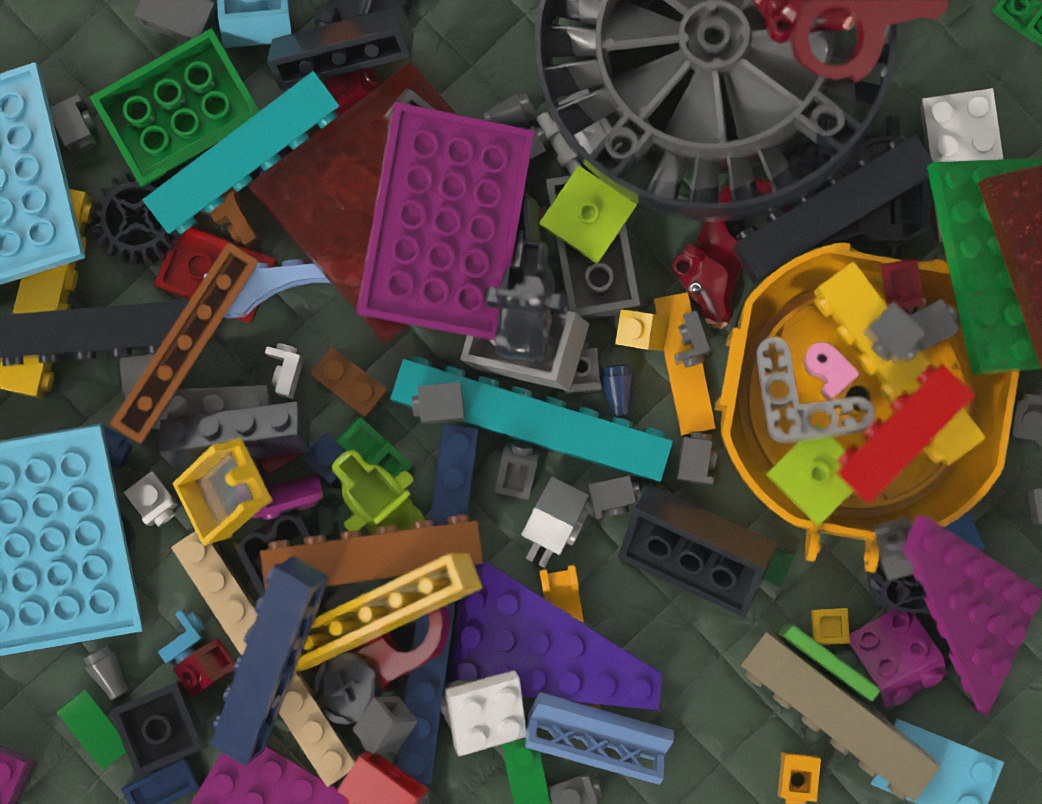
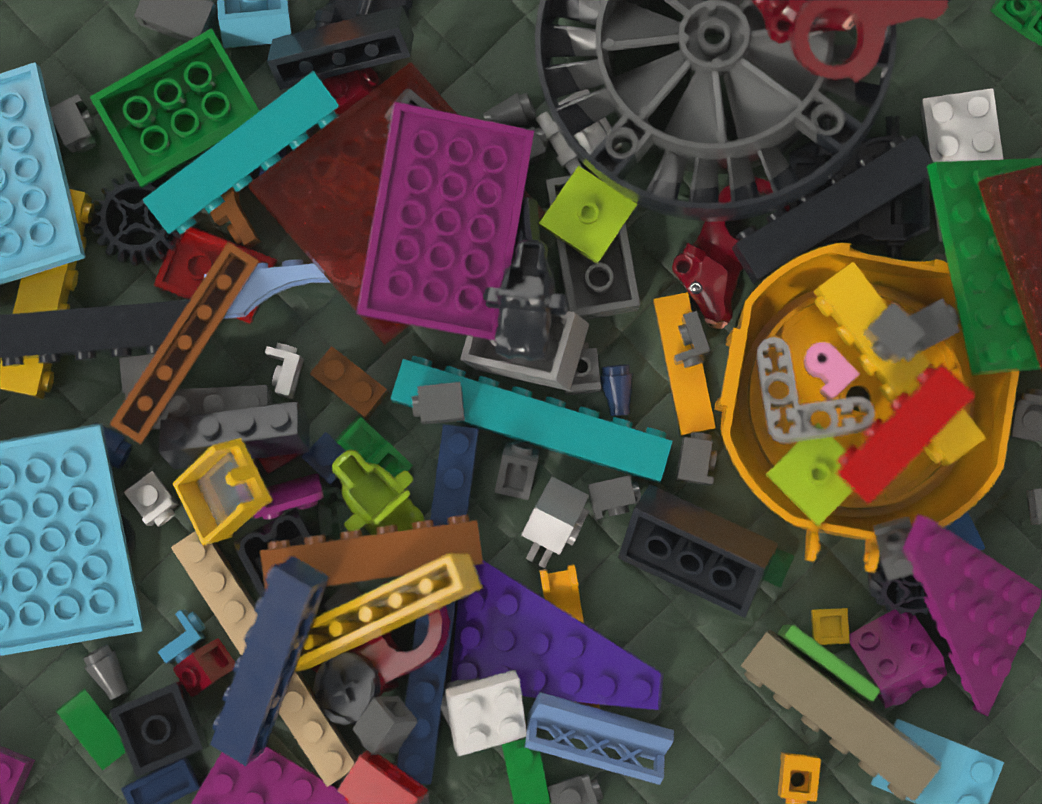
yellow brick [615,309,669,351] -> none
dark red bracket [880,258,926,315] -> none

